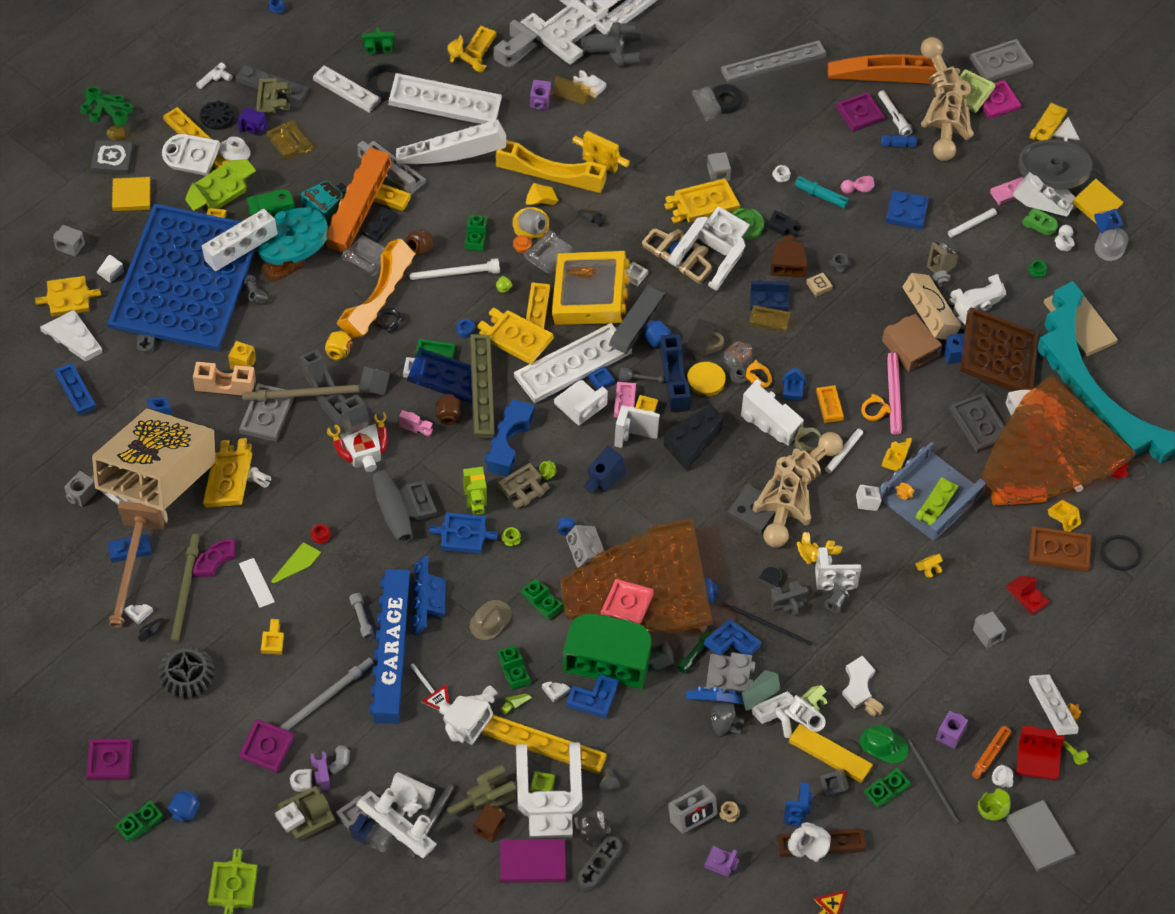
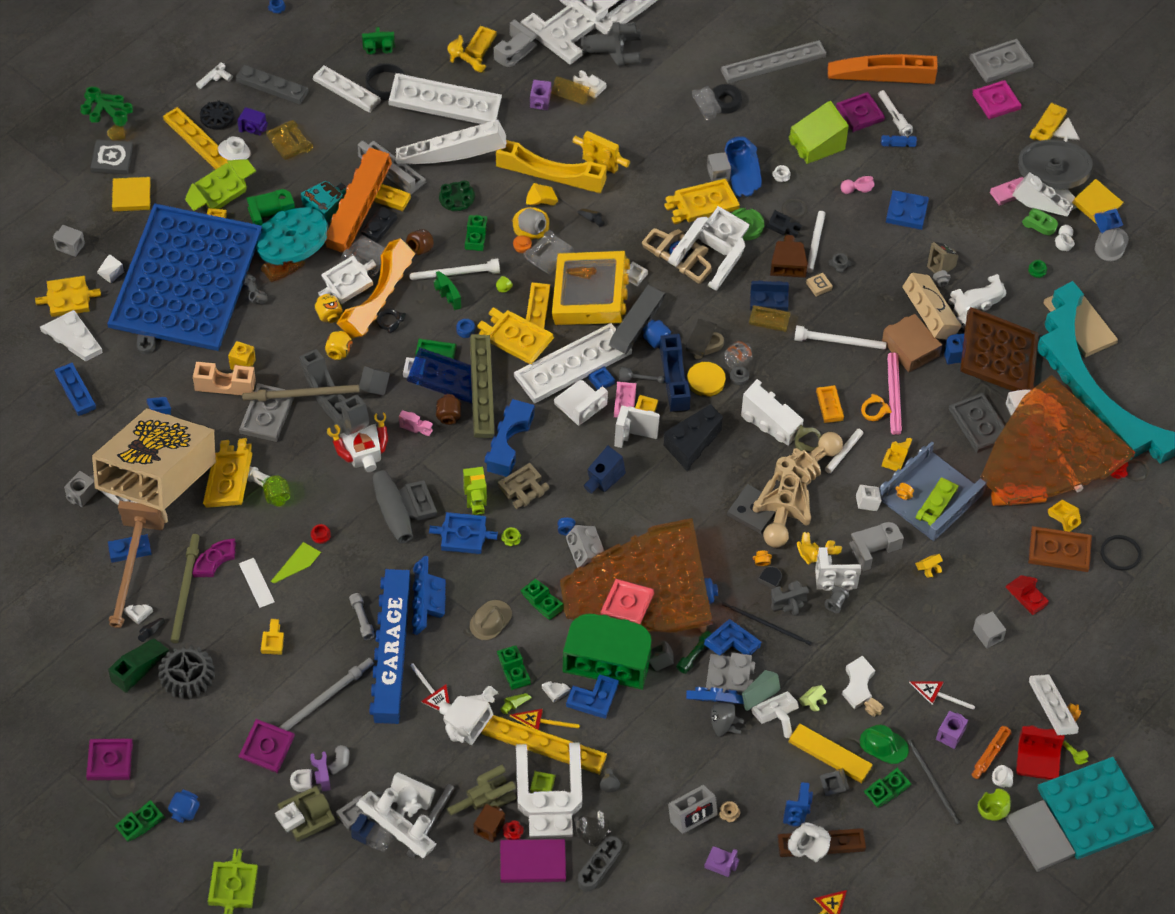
white plate [162,134,221,176] -> none
white brick [202,209,278,271] -> none
olive plate [256,78,291,115] -> none
lime plate [539,461,557,480] -> none
light orange piece [745,360,772,388] -> none
blue tile [782,368,806,401] -> none
white piece [784,695,825,732] -> none
teal pin [795,176,849,209] -> none
tan piece [920,37,974,161] -> none
white bar [948,208,997,238] -> none
yellowish green tile [959,69,996,113] -> none
none -> dark green slope [108,638,169,693]
none -> clear neon green head [263,475,291,507]
none -> yellow head [315,294,342,323]
none -> white plate [318,256,376,304]
none -> green slope [433,271,461,310]
none -> dark green dish [439,180,475,211]
none -> red plate [503,820,524,840]
none -> piece [510,709,580,731]
none -> blue hair [725,137,762,197]
none -> light orange plate [753,551,772,566]
none -> lime slope [789,101,849,164]
none -> white piece [794,326,887,350]
none -> white bar [807,211,825,273]
none -> light grey piece [849,522,904,571]
none -> piece [909,681,975,709]
none -> teal plate [1037,757,1154,860]

